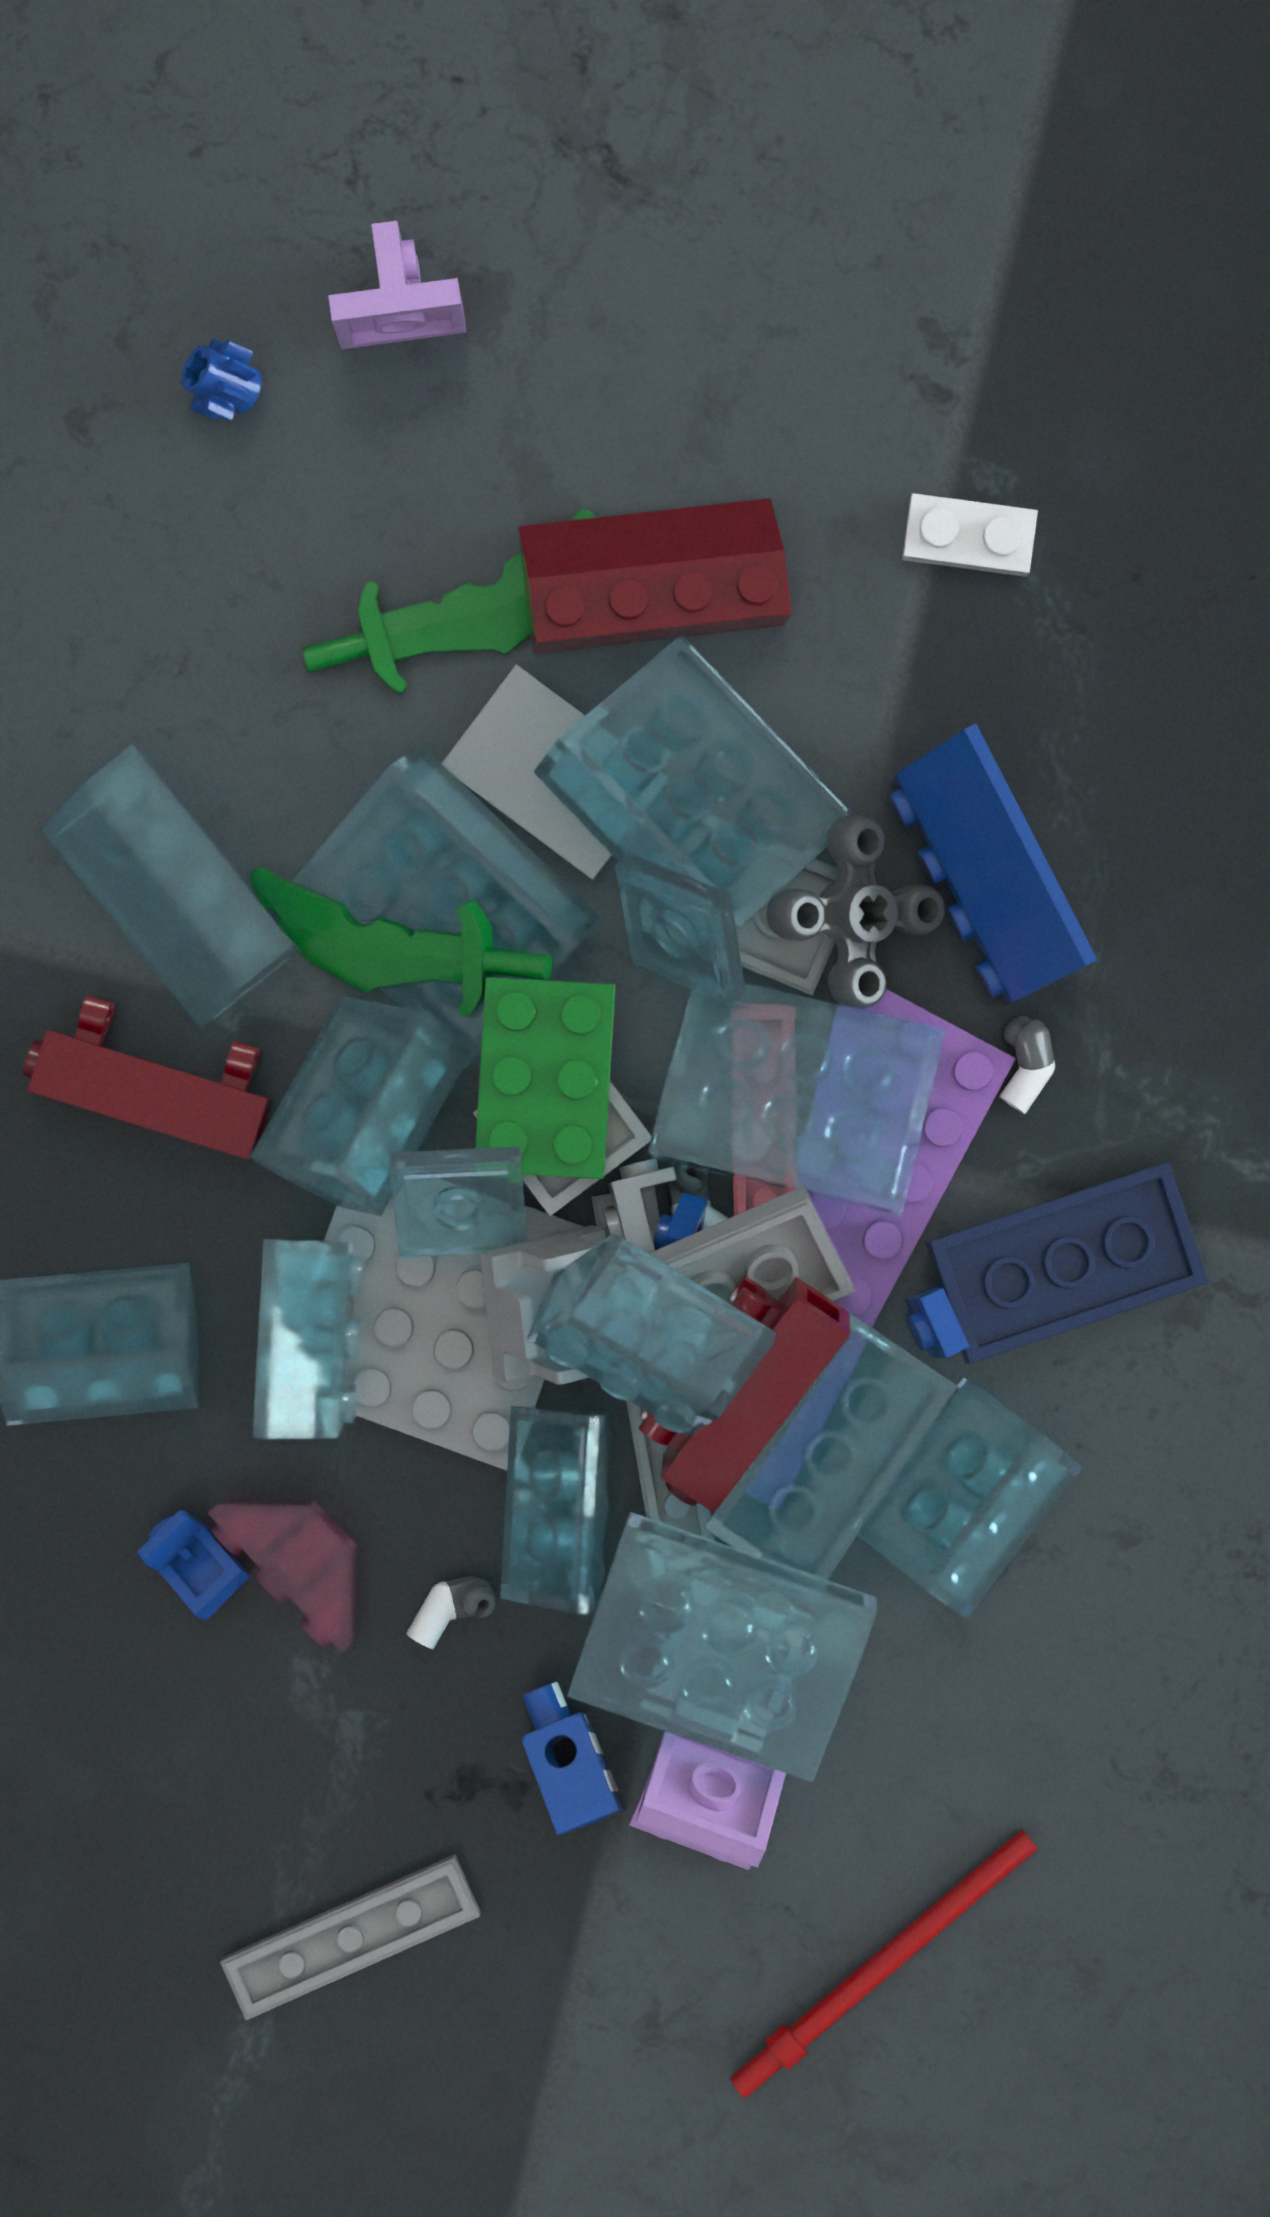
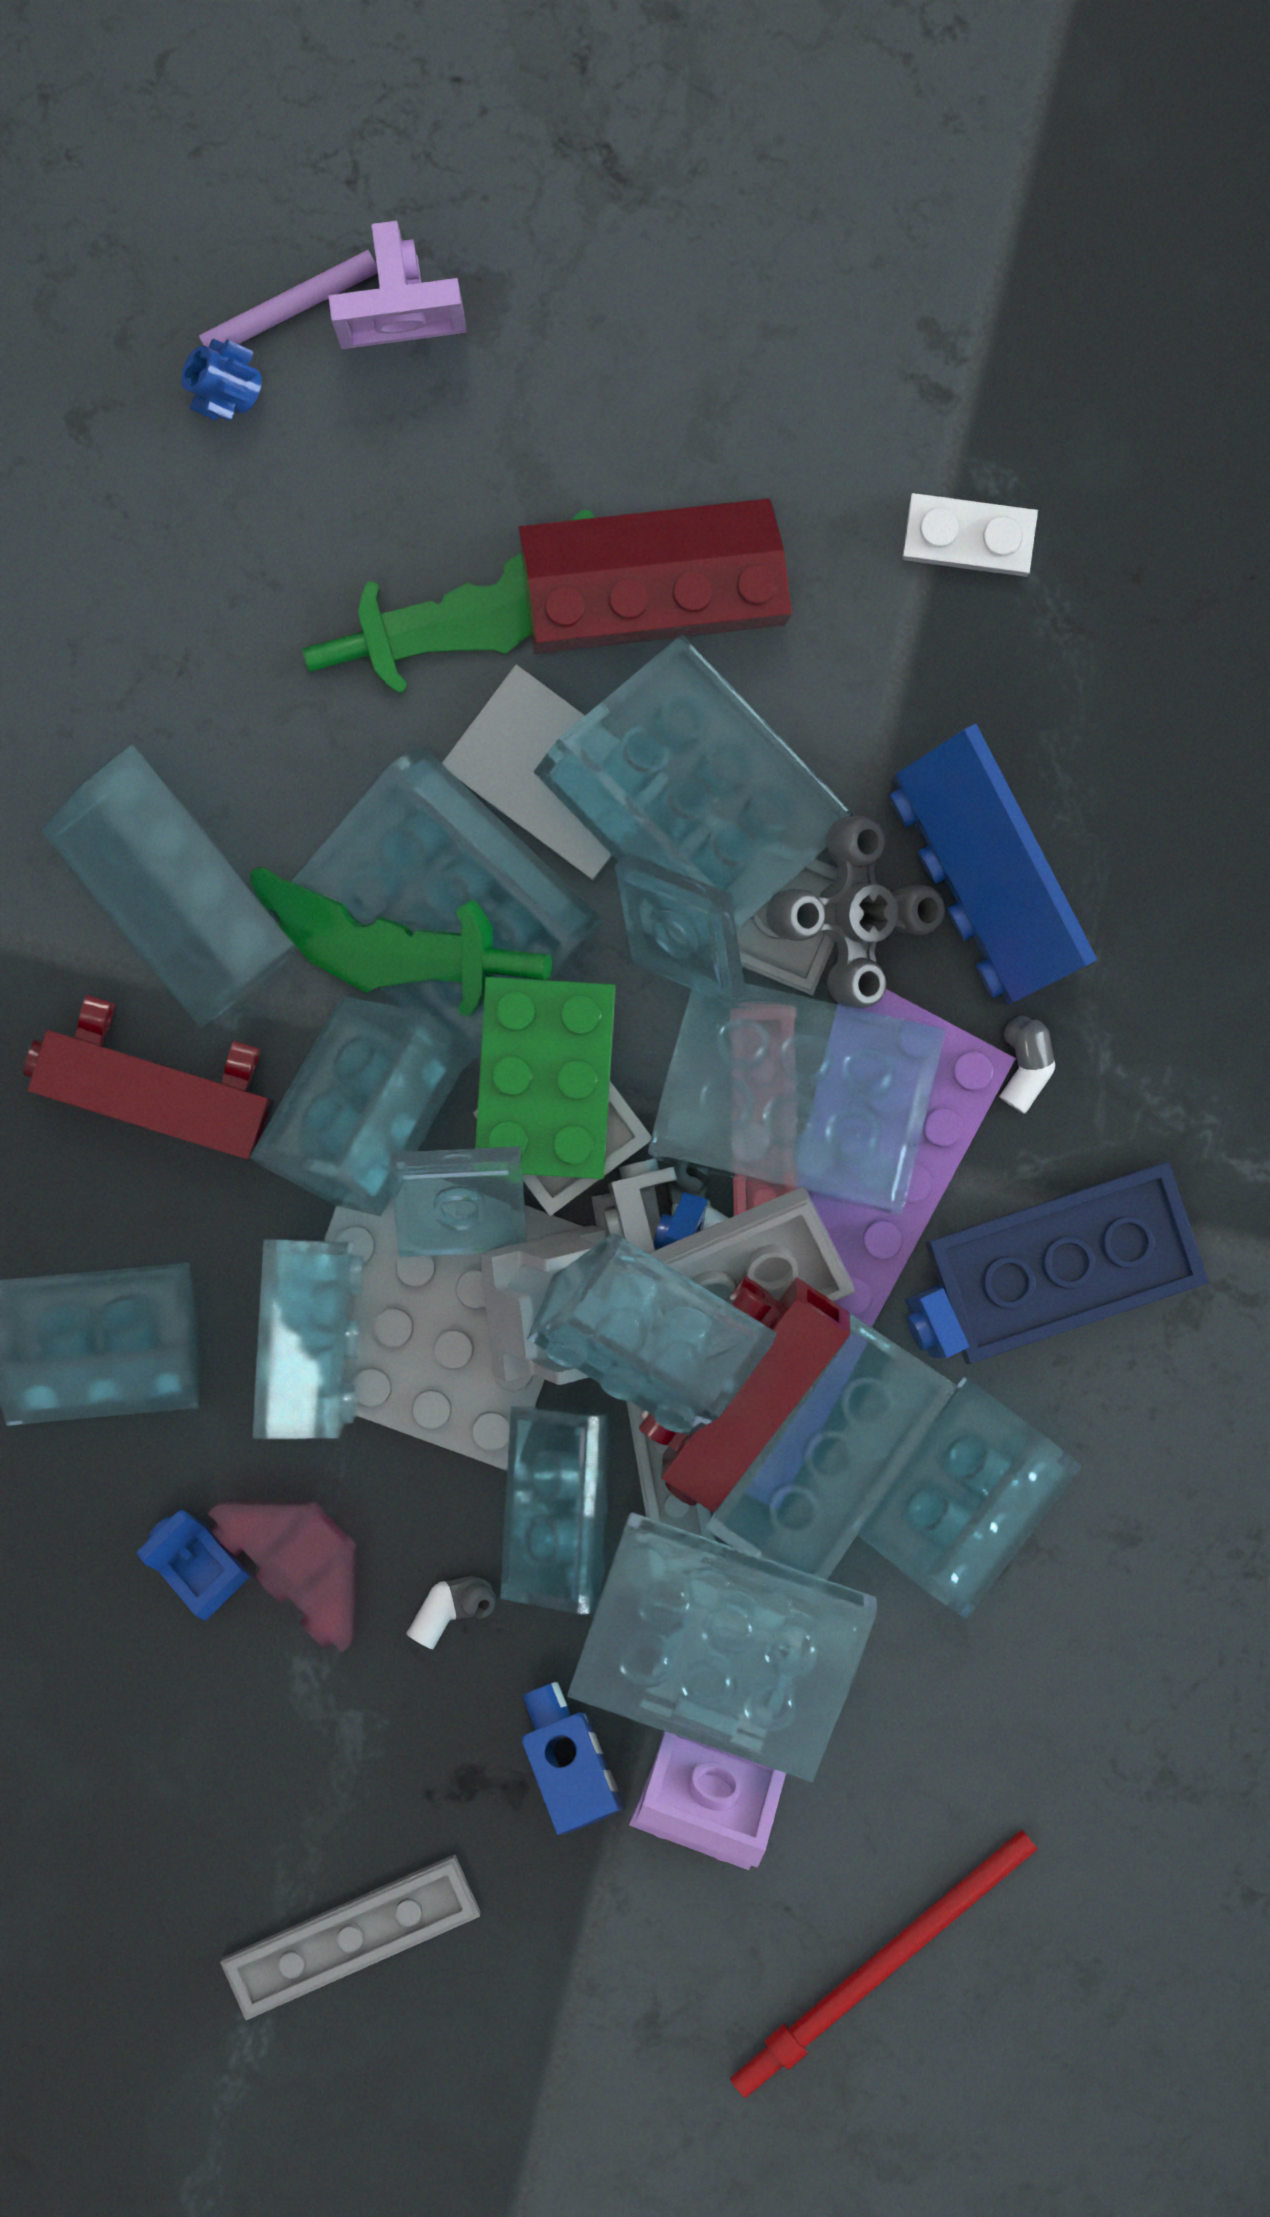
none -> lavender bar [199,250,378,348]

